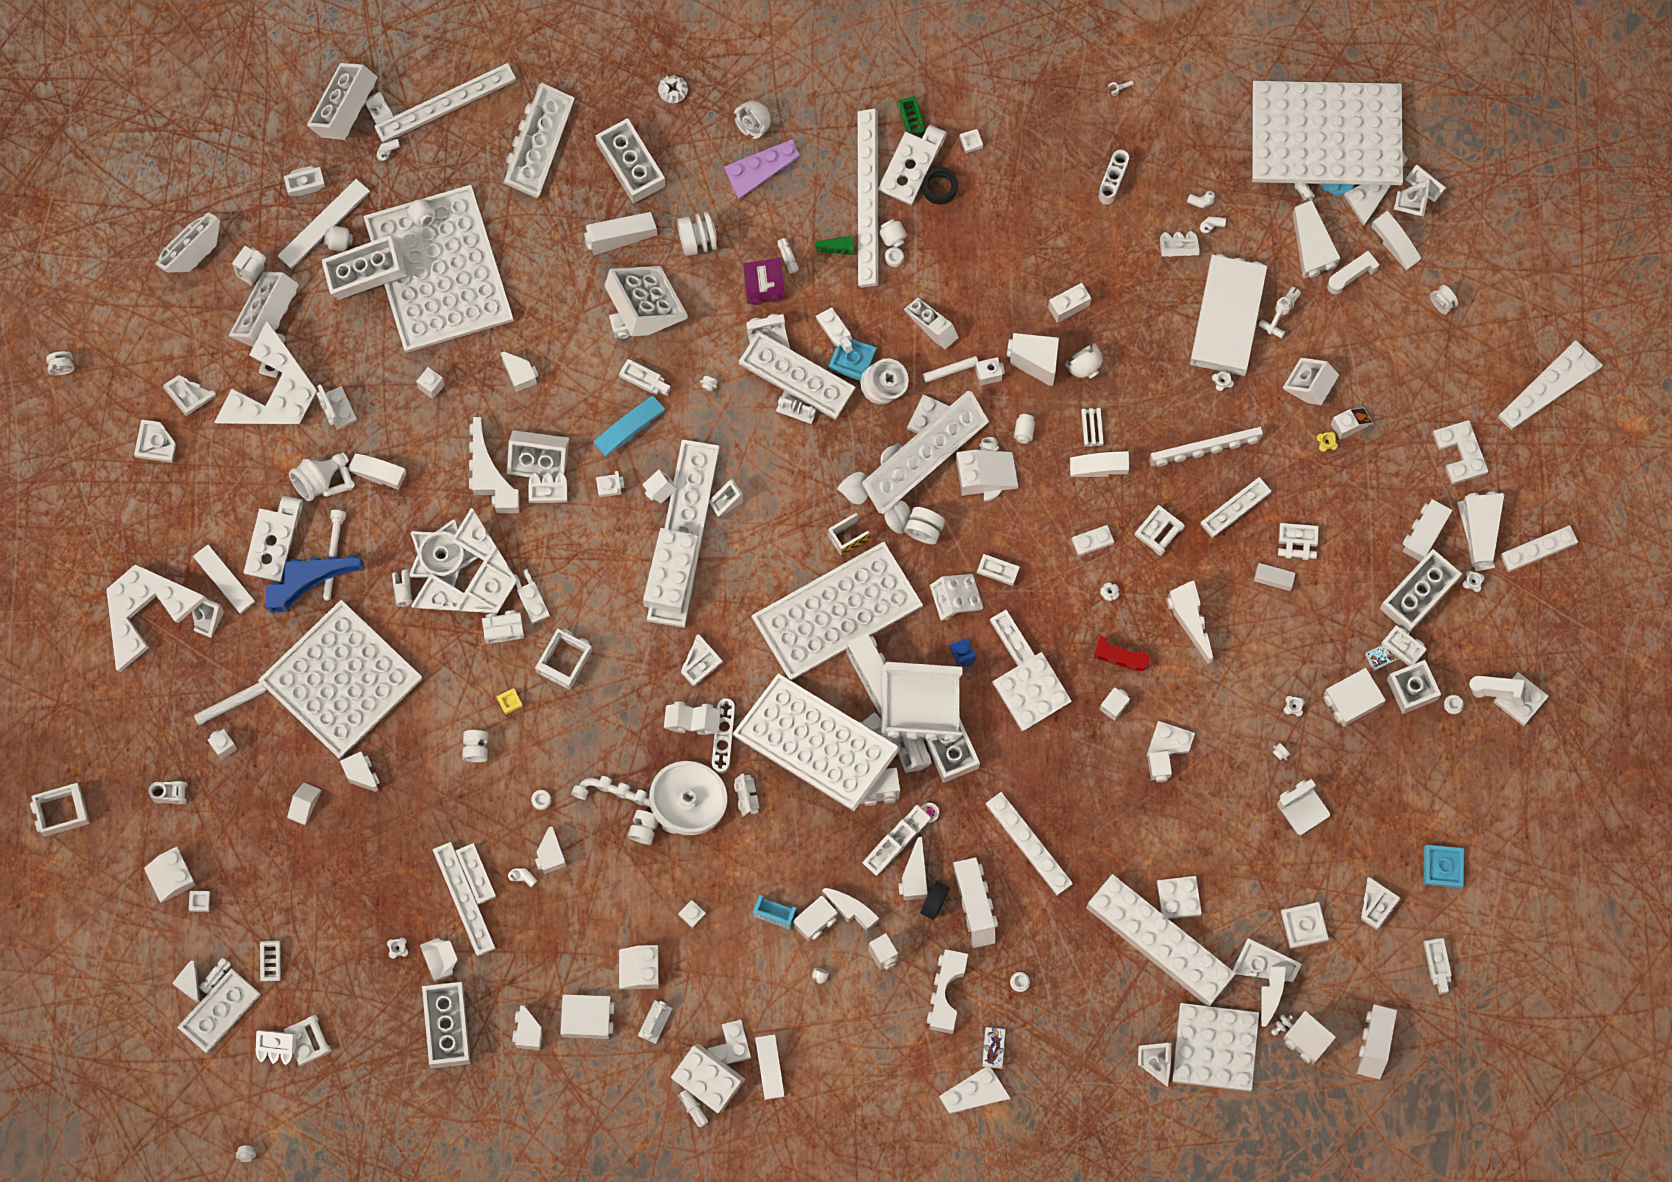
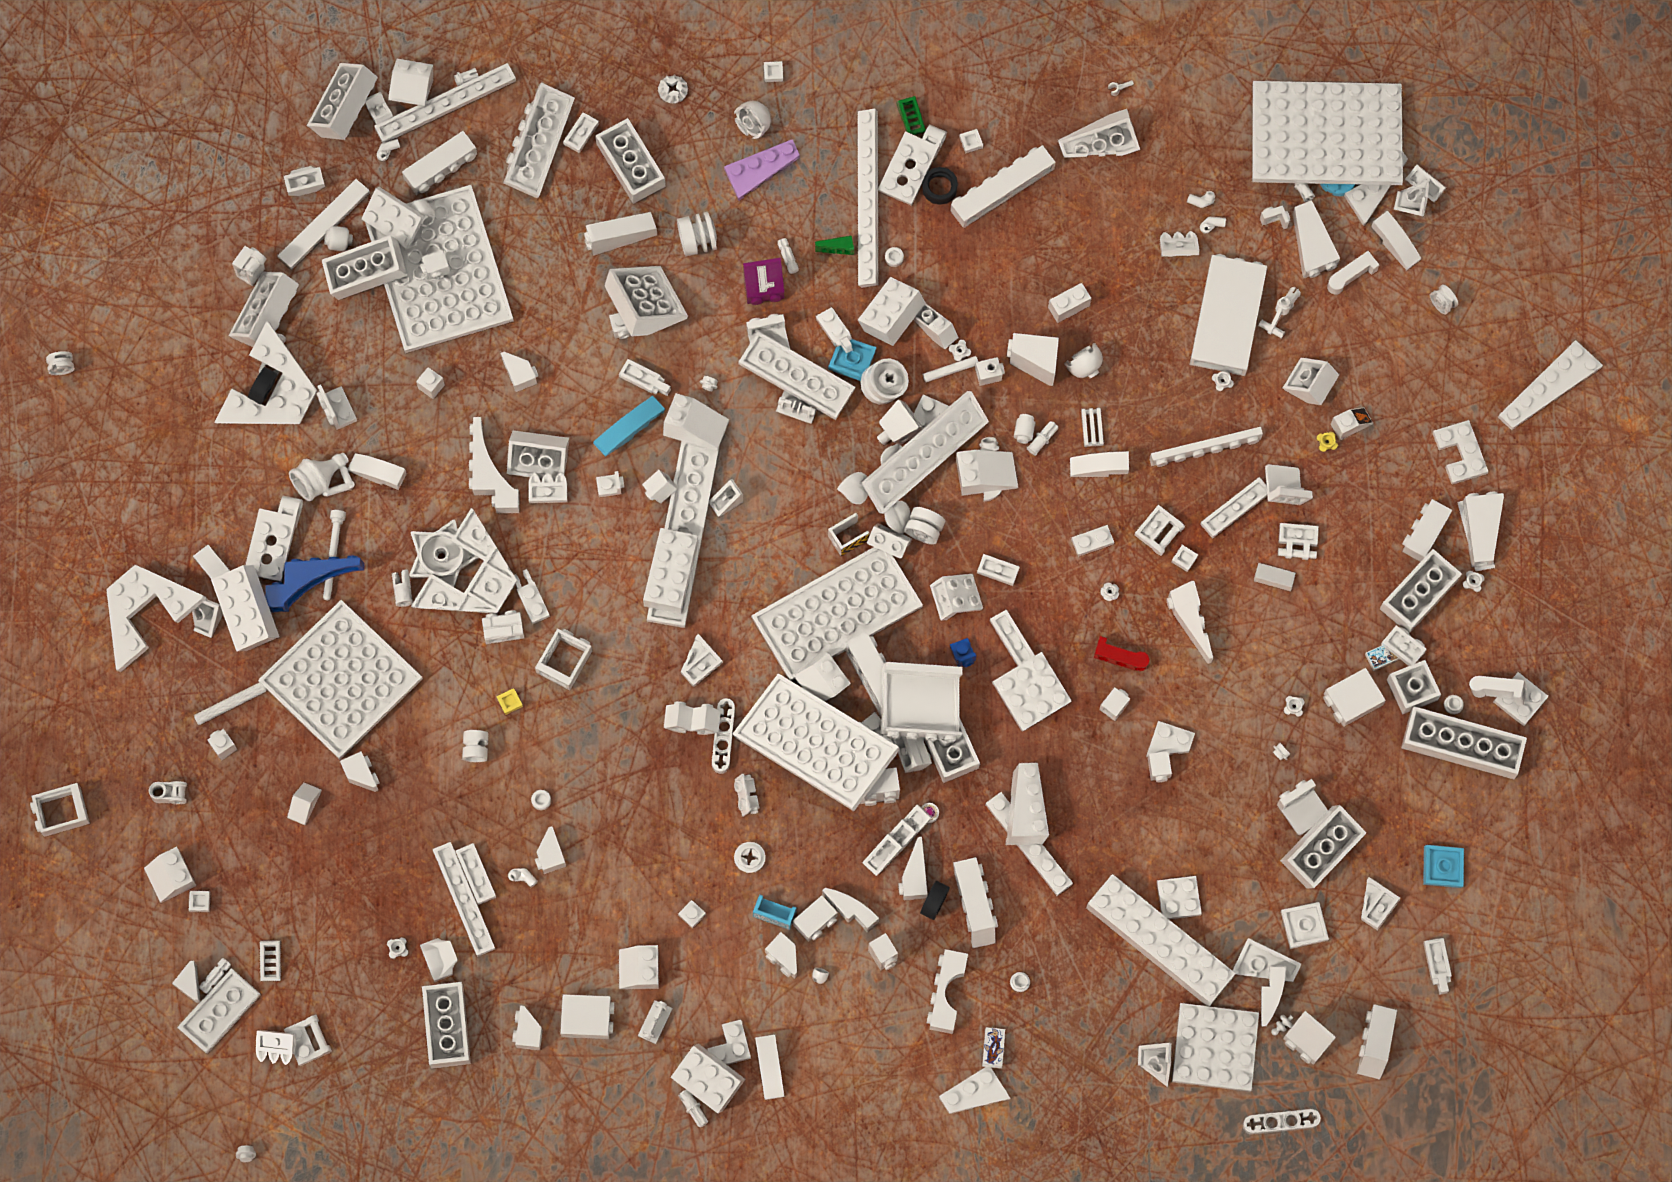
white plate [134,420,176,463] -> none
white wedge [156,212,220,273] -> none
white wing [163,375,216,416] -> none
white bar [571,776,676,834] -> none
white wheel [627,810,659,845] -> none
white dish [649,761,727,835] -> none
white head [879,219,907,248] -> none
white beam [1098,150,1129,204] -> none
white plate [1500,525,1578,572] -> none
none -> white brick [211,565,279,651]
none -> black tyre [248,367,278,405]
none -> white plate [362,187,425,249]
none -> white slope [389,59,433,106]
none -> white brick [402,131,477,195]
none -> white brick [420,250,450,280]
none -> white pin [454,68,479,86]
none -> white plate [563,112,599,153]
none -> white slope [663,393,729,451]
none -> white gear [734,842,765,873]
none -> white plate [764,61,783,82]
none -> white slope [765,932,797,979]
none -> white slope [793,652,851,702]
none -> white brick [858,277,926,346]
none -> white bracket [867,523,912,558]
none -> white torso [877,400,924,445]
none -> white plate [949,340,971,361]
none -> white brick [951,145,1056,228]
none -> white wedge [1006,763,1049,845]
none -> white axle [1027,421,1058,456]
none -> white wedge [1058,109,1140,158]
none -> white plate [1172,545,1198,572]
none -> white beam [1243,1109,1321,1134]
none -> white bracket [1260,205,1290,229]
none -> white bracket [1265,464,1313,505]
none -> white brick [1280,805,1366,889]
none -> white brick [1401,707,1527,779]

